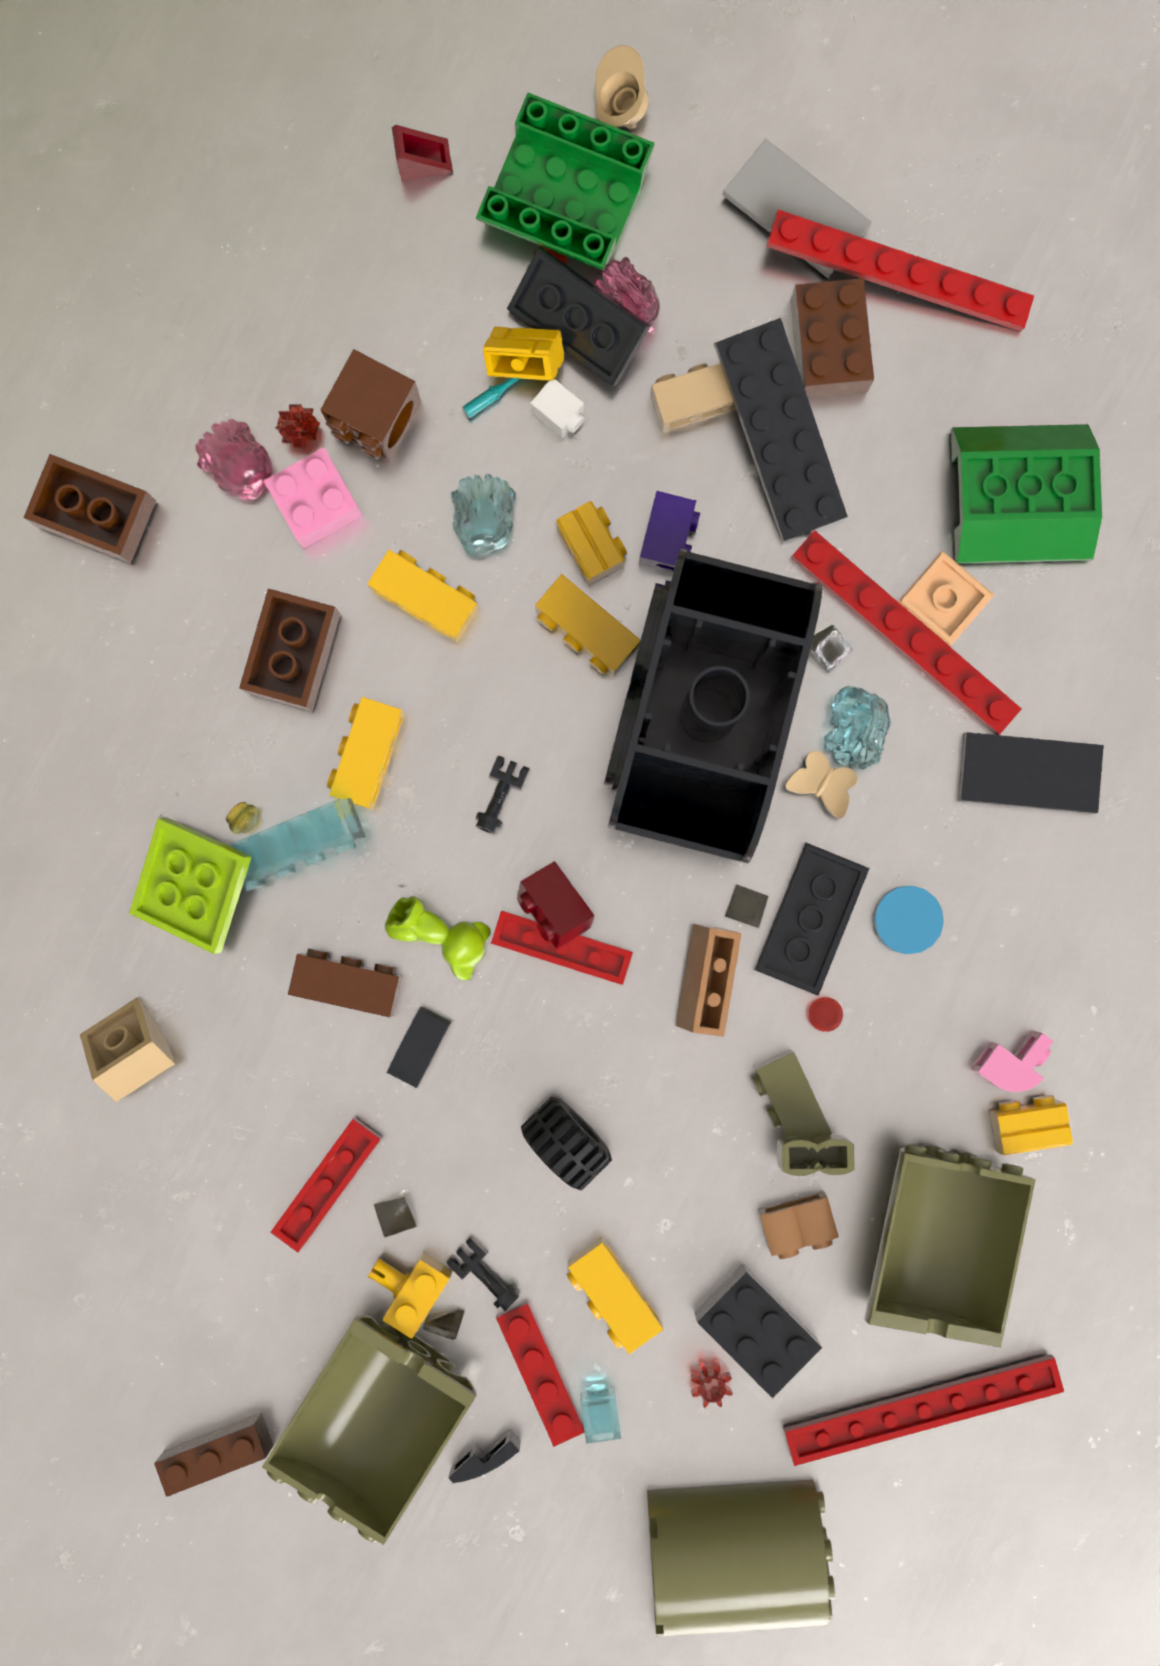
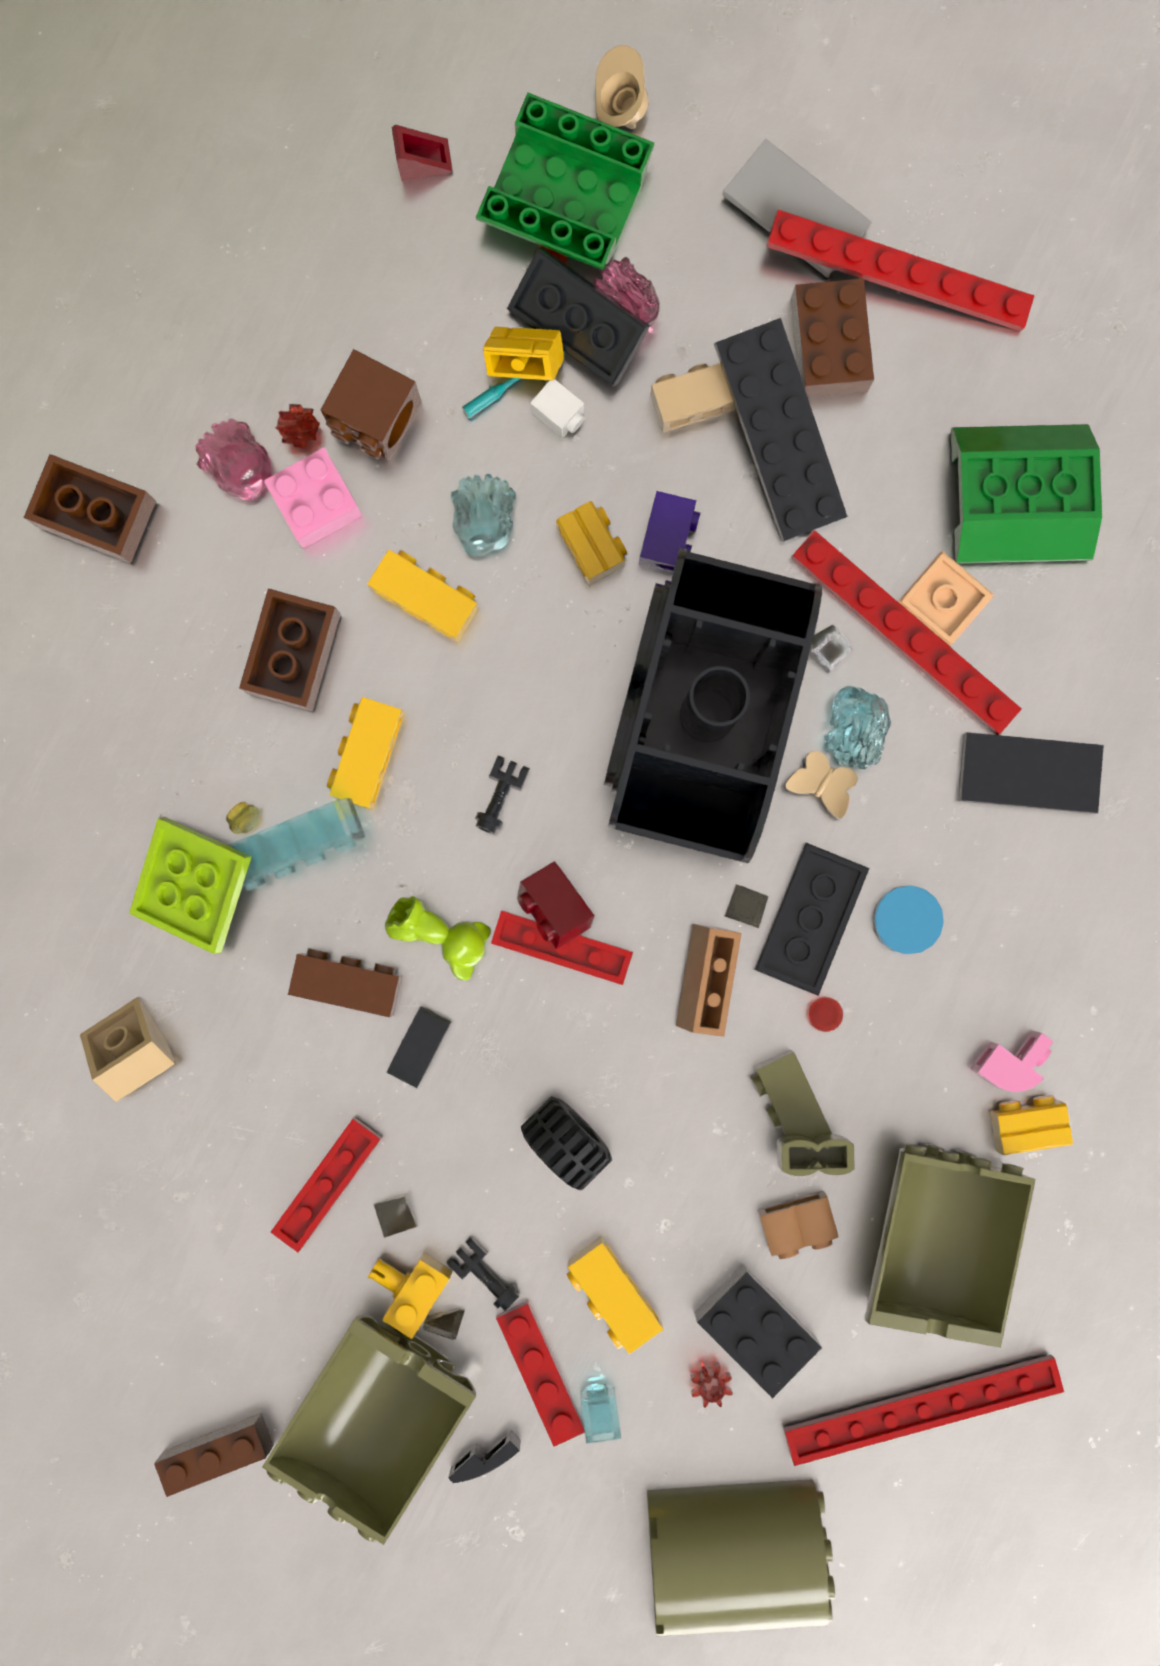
yellow brick [535,574,641,676] -> none

